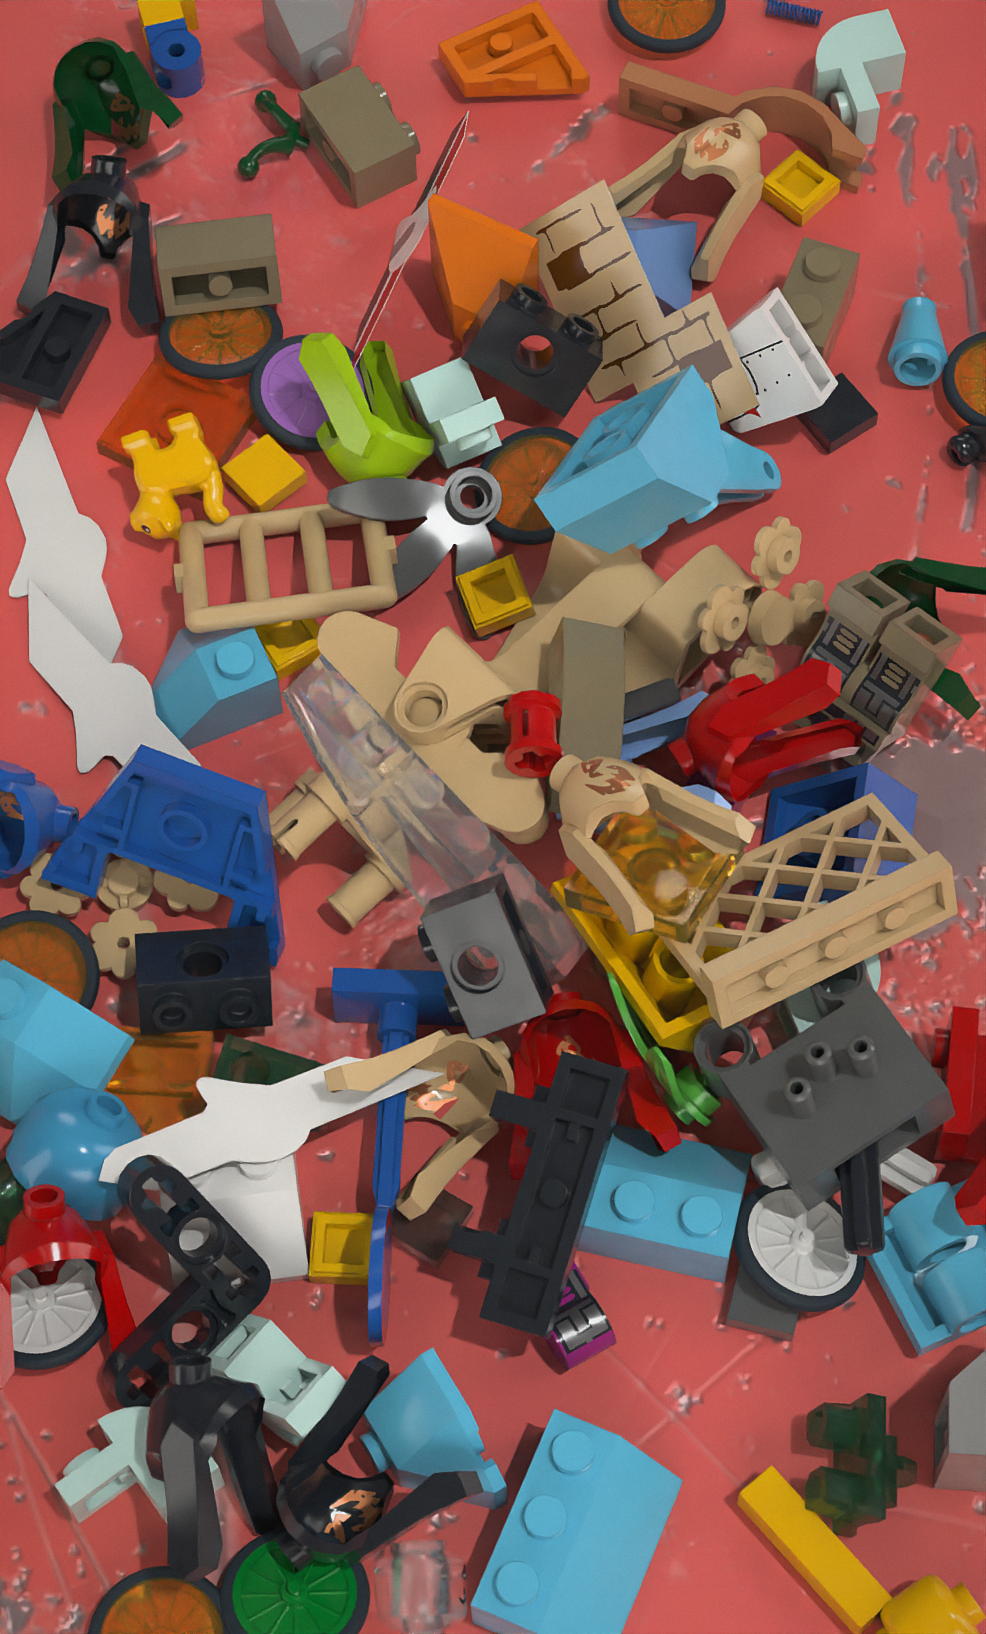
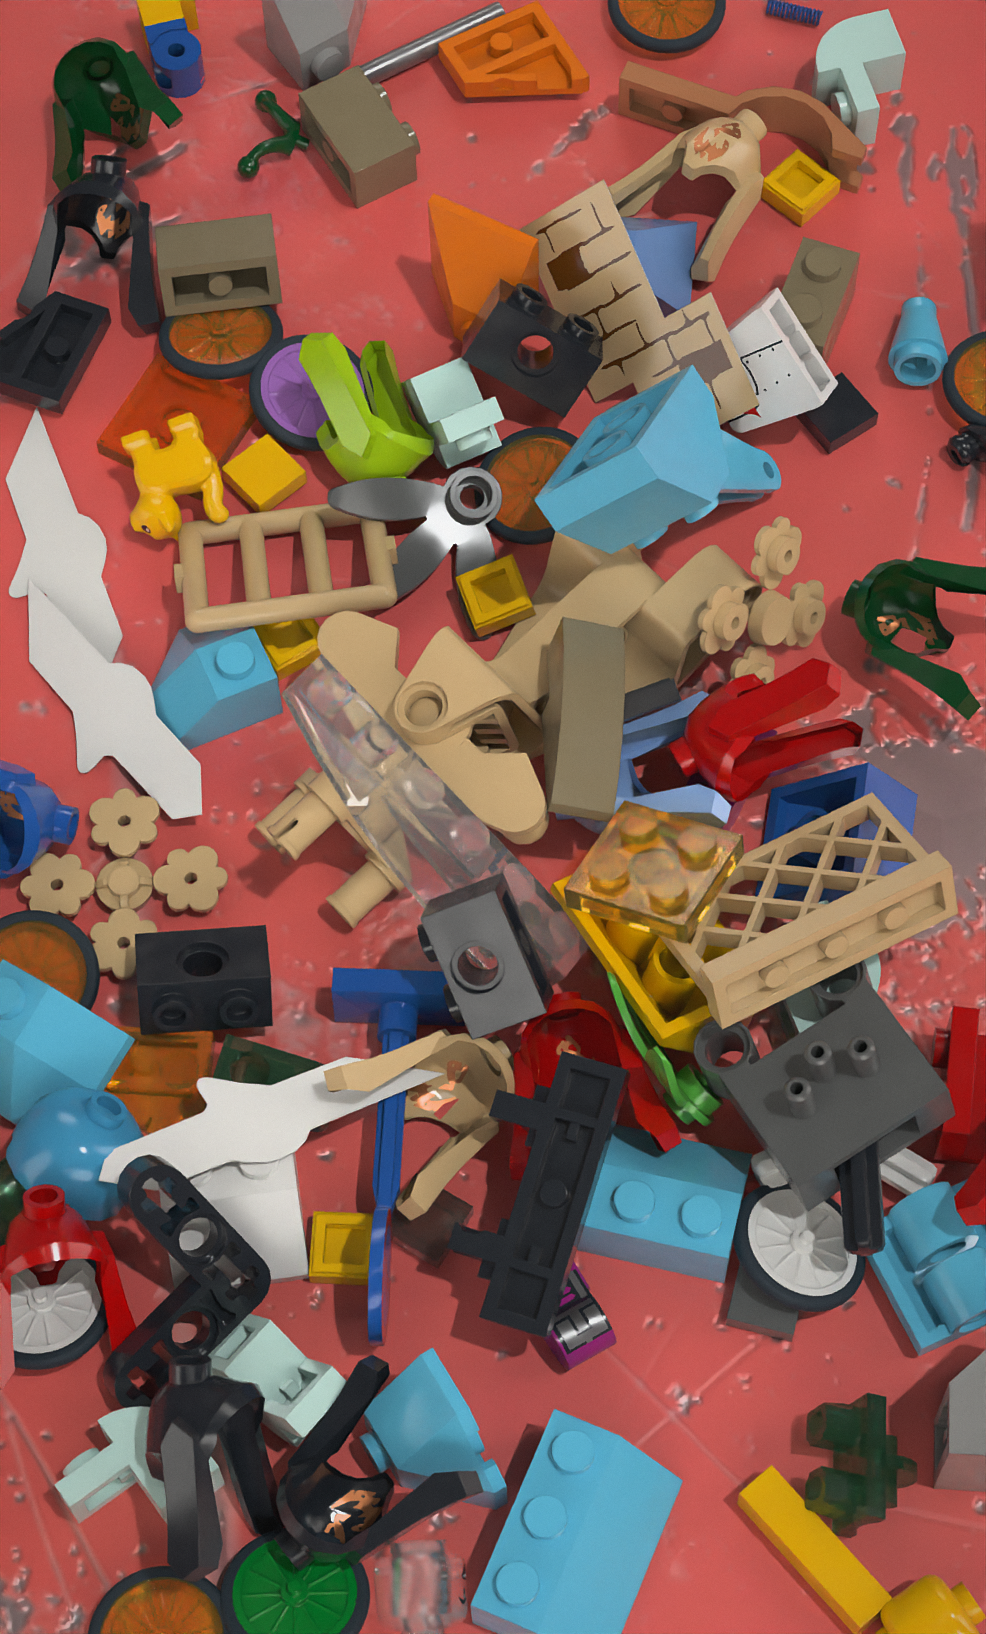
blue wing [41,744,286,967] -> none
sticker [352,111,469,368] -> none
red bush [503,690,564,778] -> none
tan piece [549,754,756,935] -> none
dark tan hips [793,570,963,766] -> none
none -> flat silver bar [360,1,505,84]

